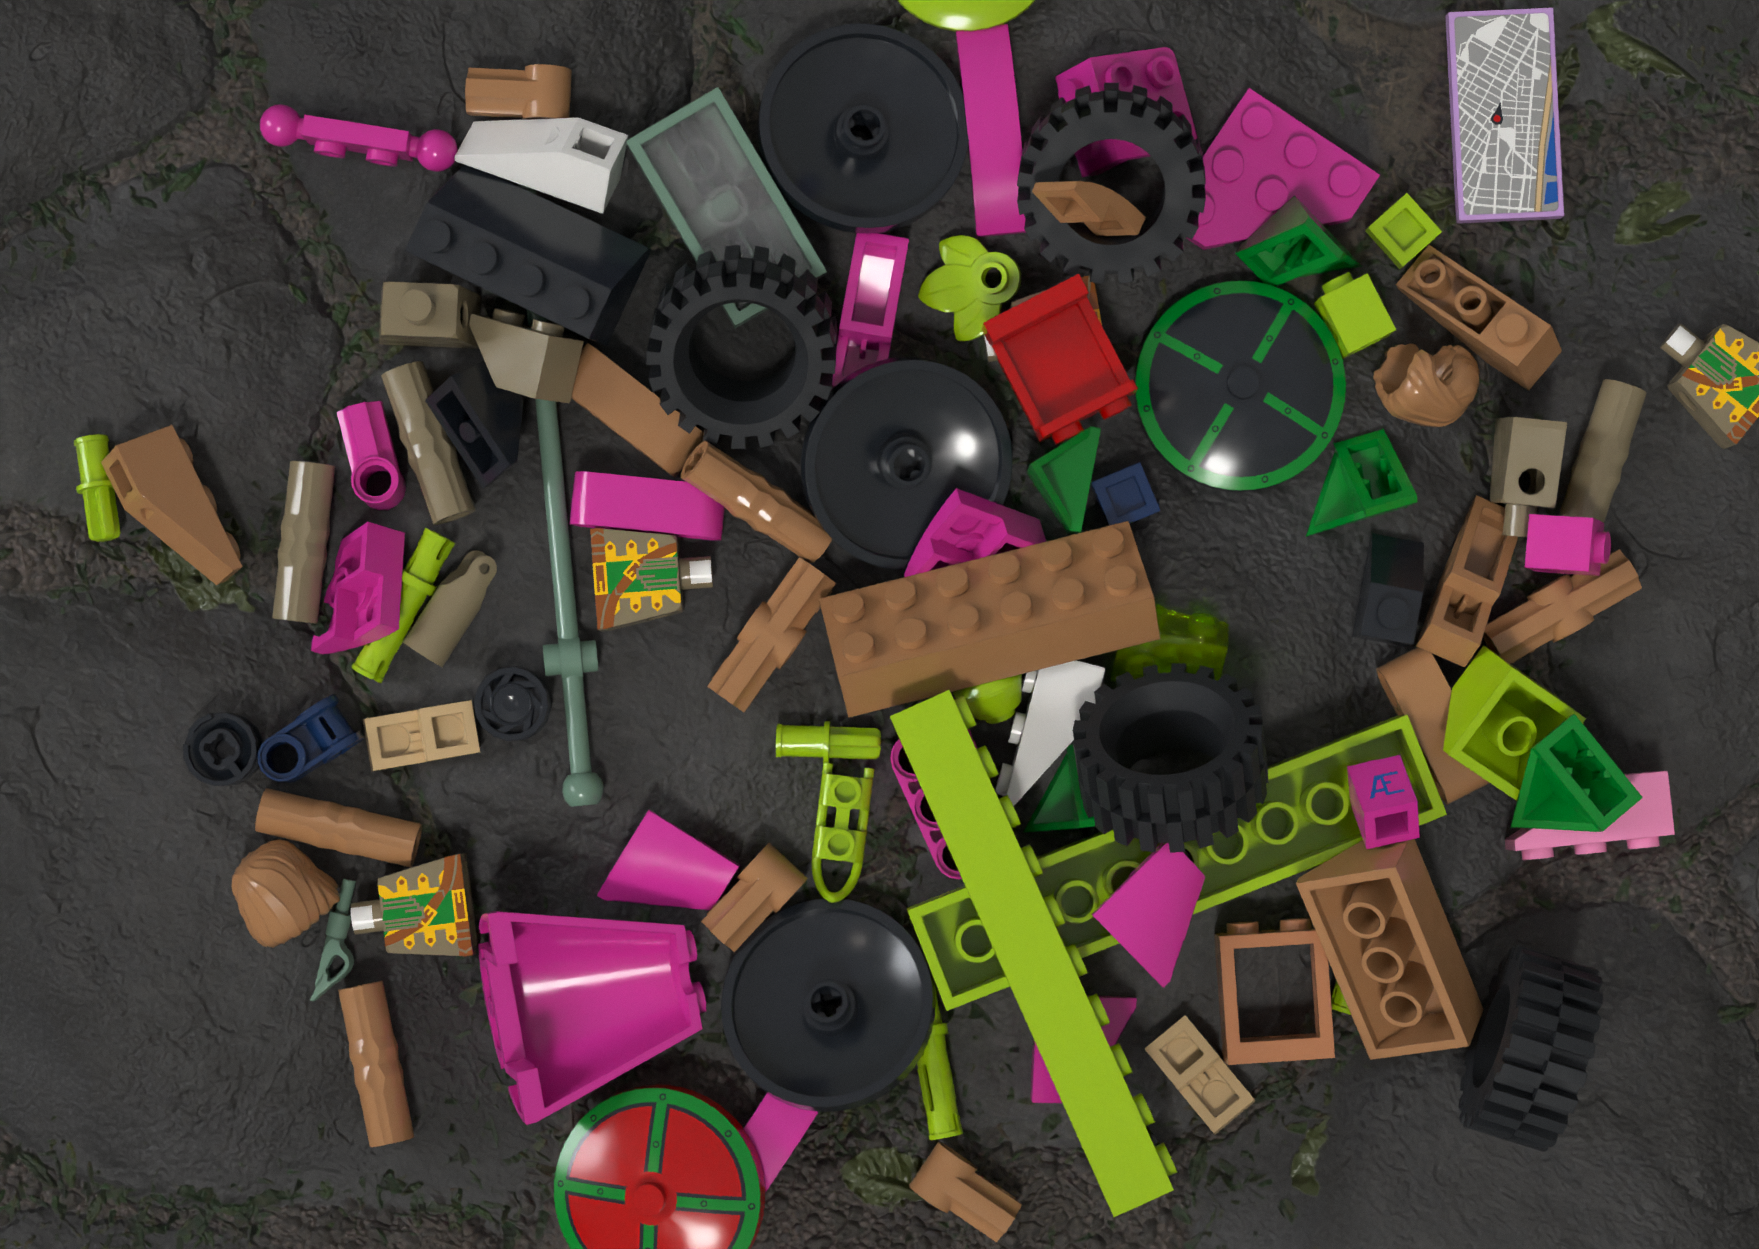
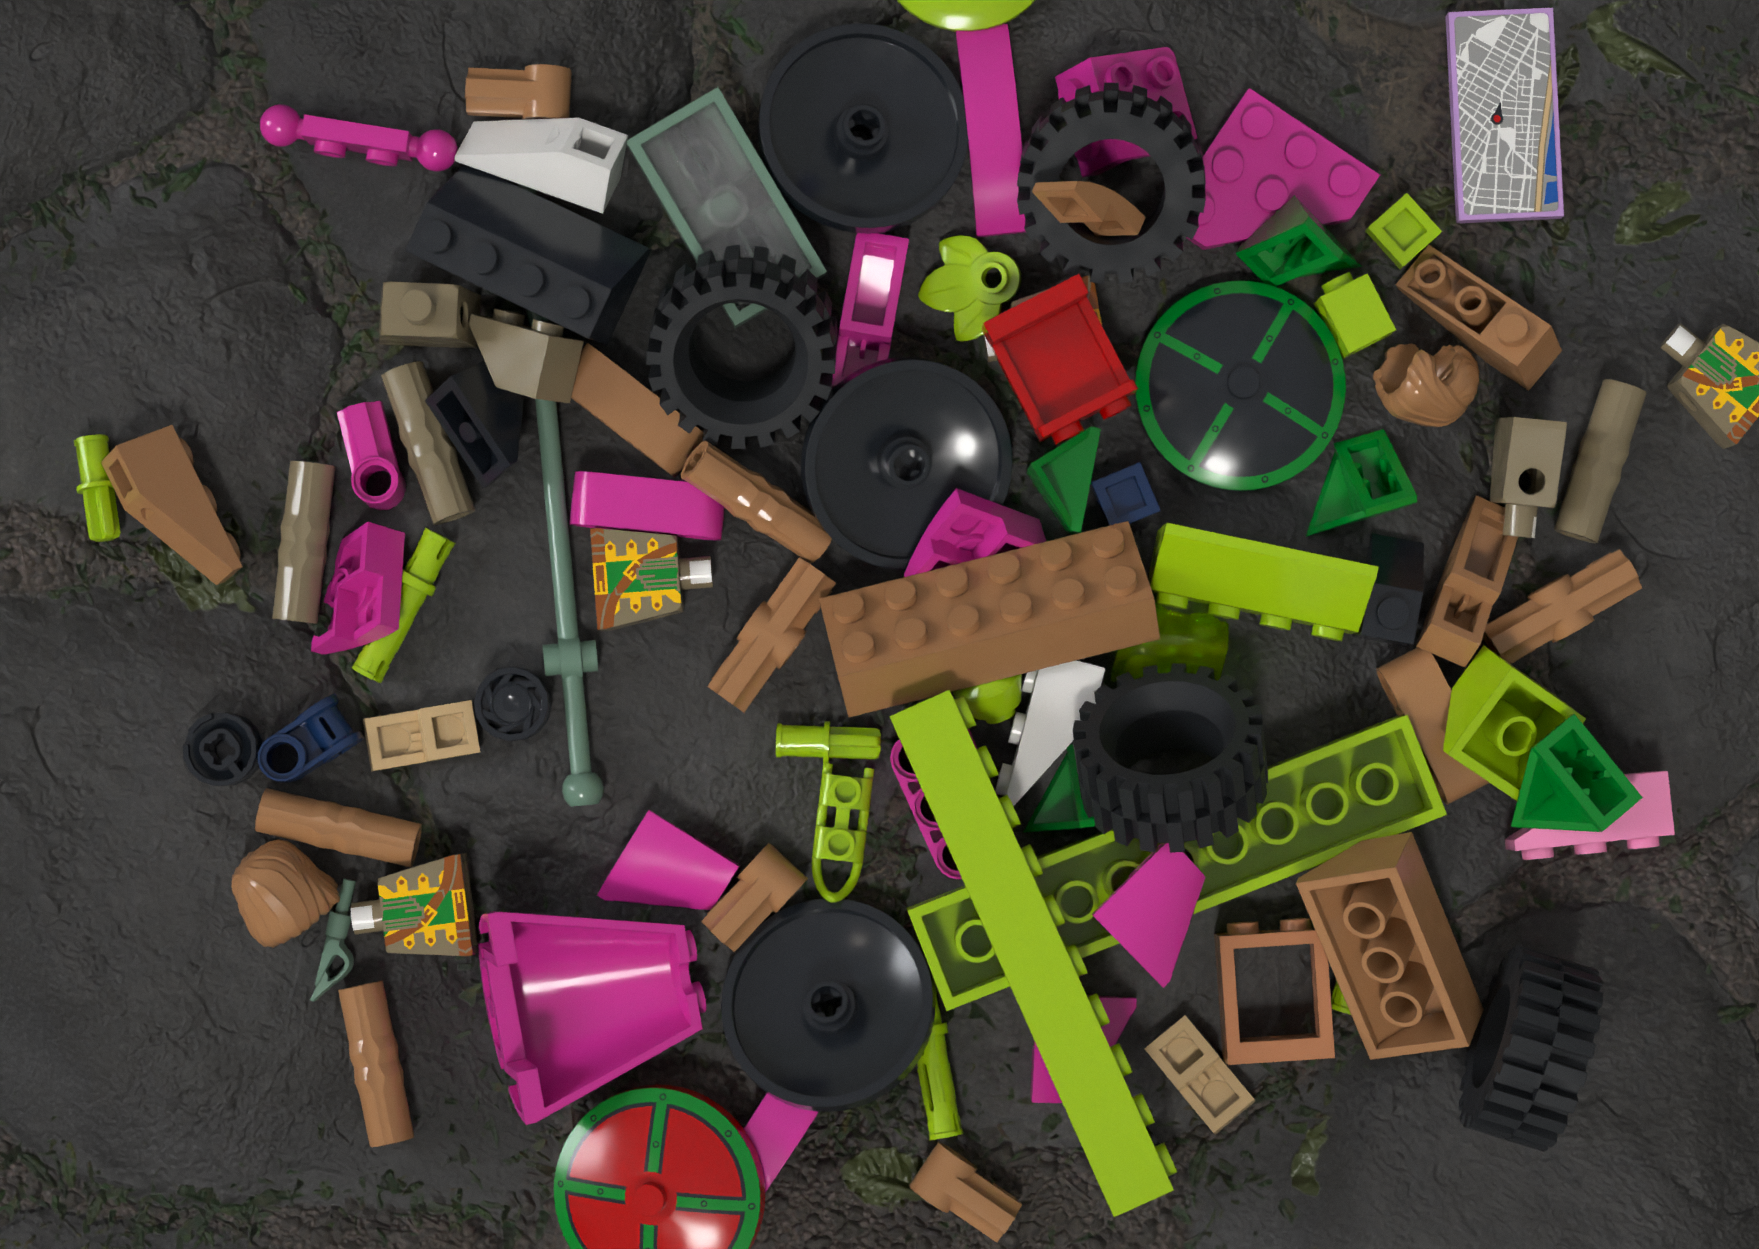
dark tan piece [403,550,497,668] -> none
dark pink brick [1347,755,1420,849] -> none
dark pink brick [1525,514,1611,576] -> none
none -> lime slope [1148,523,1379,641]

